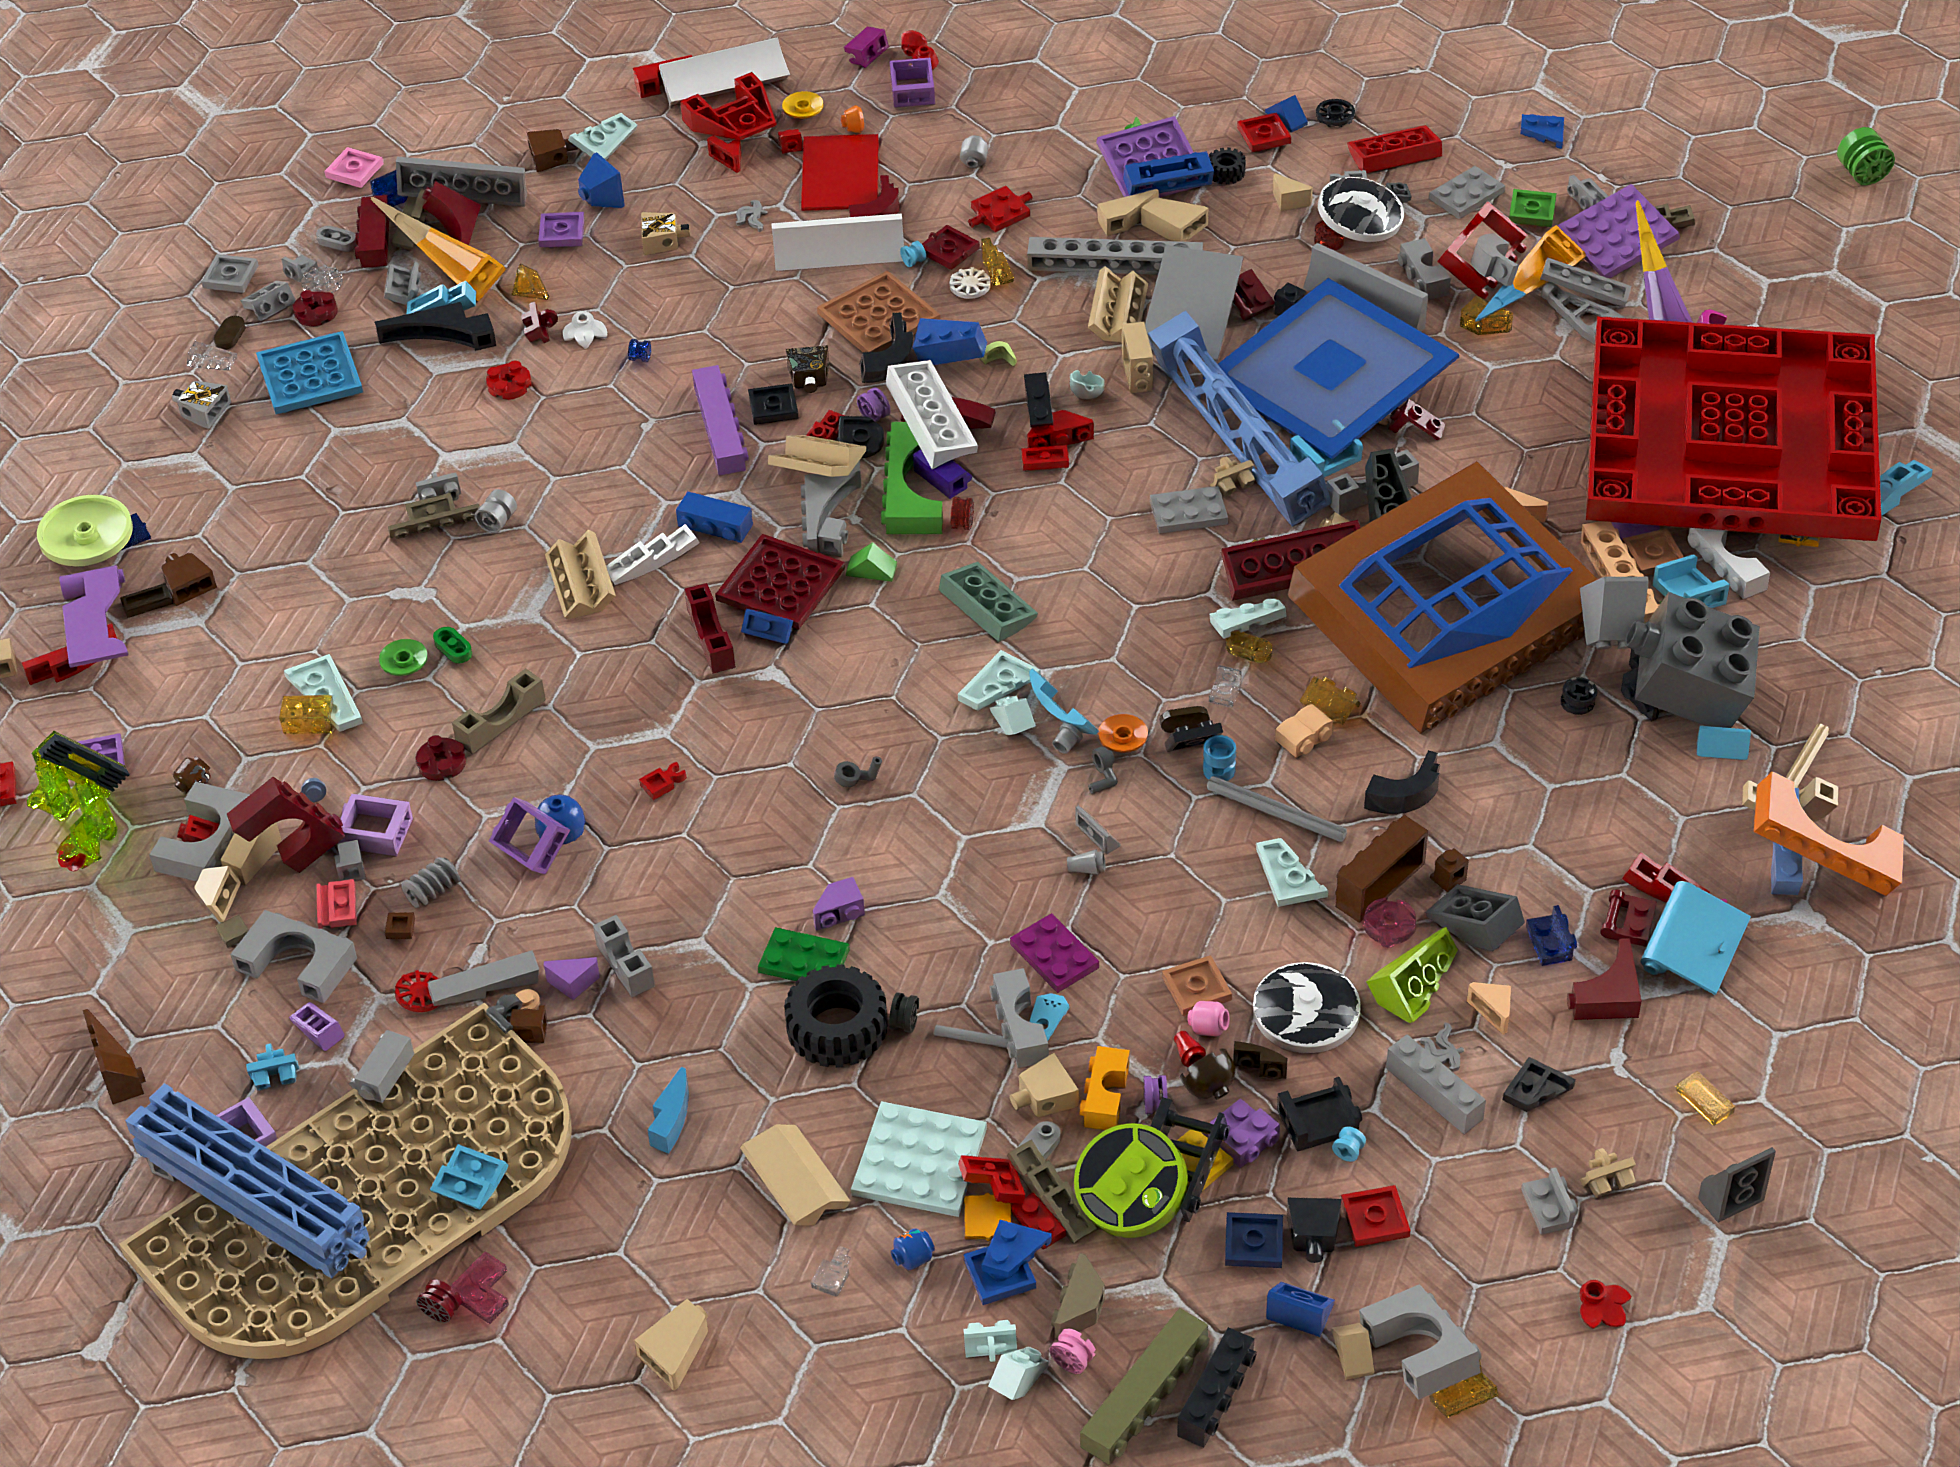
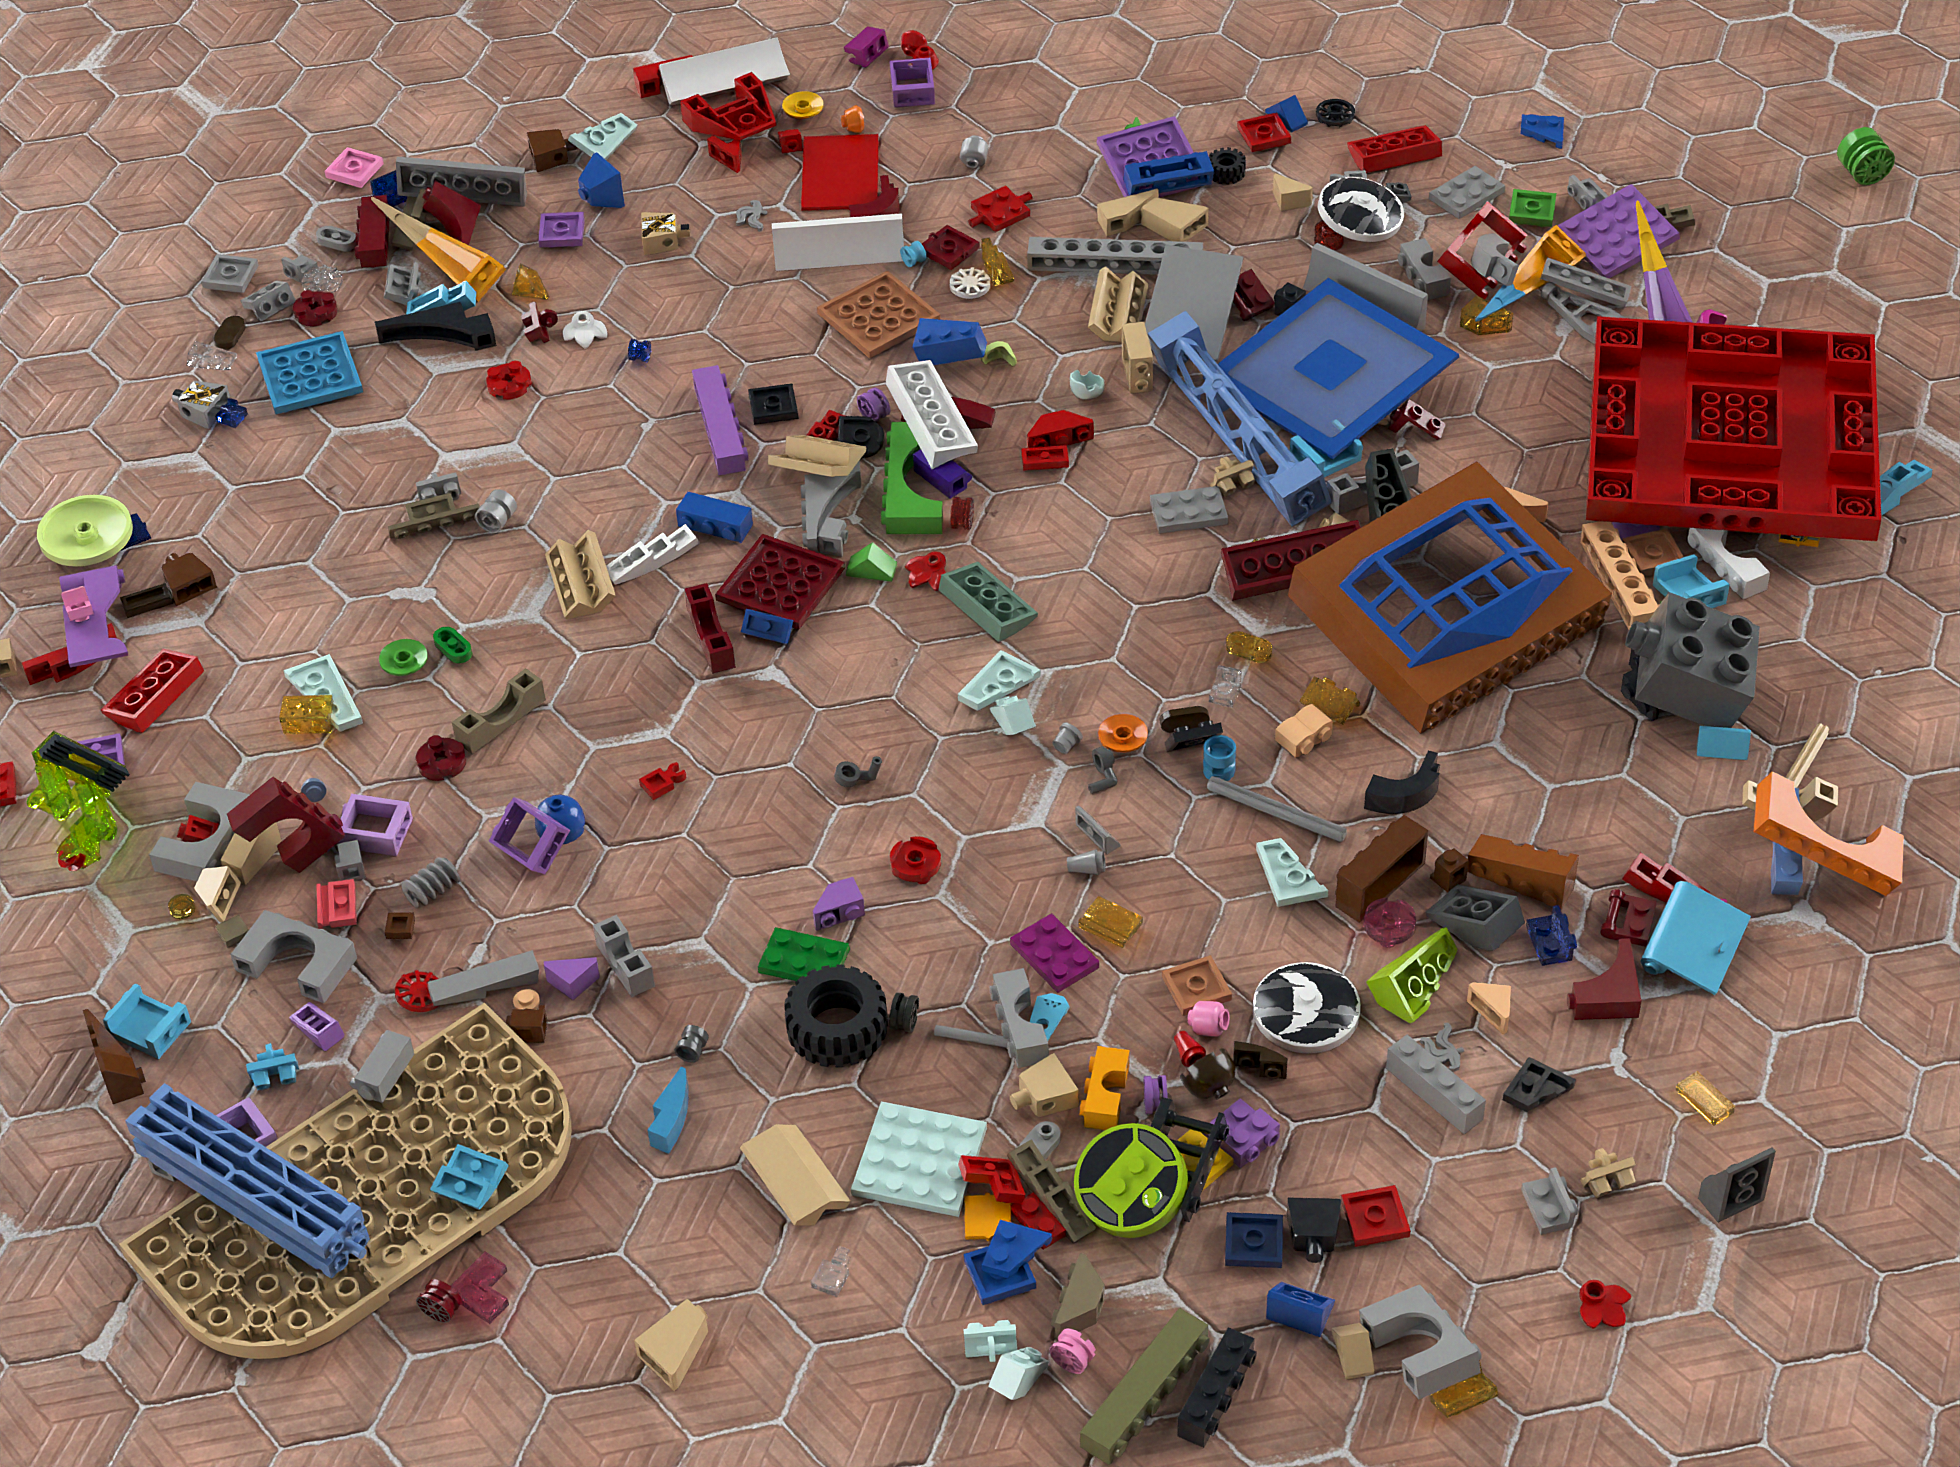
reddish brown head [173,756,211,794] -> none
dark grey plate [486,994,523,1034] -> none
torso [786,345,830,393] -> none
black arch [859,312,913,383] -> none
blue head [891,1228,935,1270] -> none
black arch [1024,372,1053,428] -> none
medium azure slope [1029,668,1099,735] -> none
light aqua wing [1209,599,1286,639] -> none
black panel [1277,1077,1362,1152] -> none
medium azure wheel [1332,1126,1366,1162] -> none
black wheel [1560,677,1598,715] -> none
light grey slope [1580,577,1648,649] -> none
none -> bright pink bracket [61,586,94,622]
none -> red slope [101,648,204,733]
none -> medium azure panel [103,984,191,1059]
none -> clear yellow tile [168,894,195,919]
none -> clear blue tile [215,398,248,428]
none -> dark grey wheel [674,1025,709,1063]
none -> red plate [890,836,941,884]
none -> red plate [905,551,946,591]
none -> clear yellow plate [1078,896,1143,948]
none -> dark orange wedge [1467,834,1579,910]

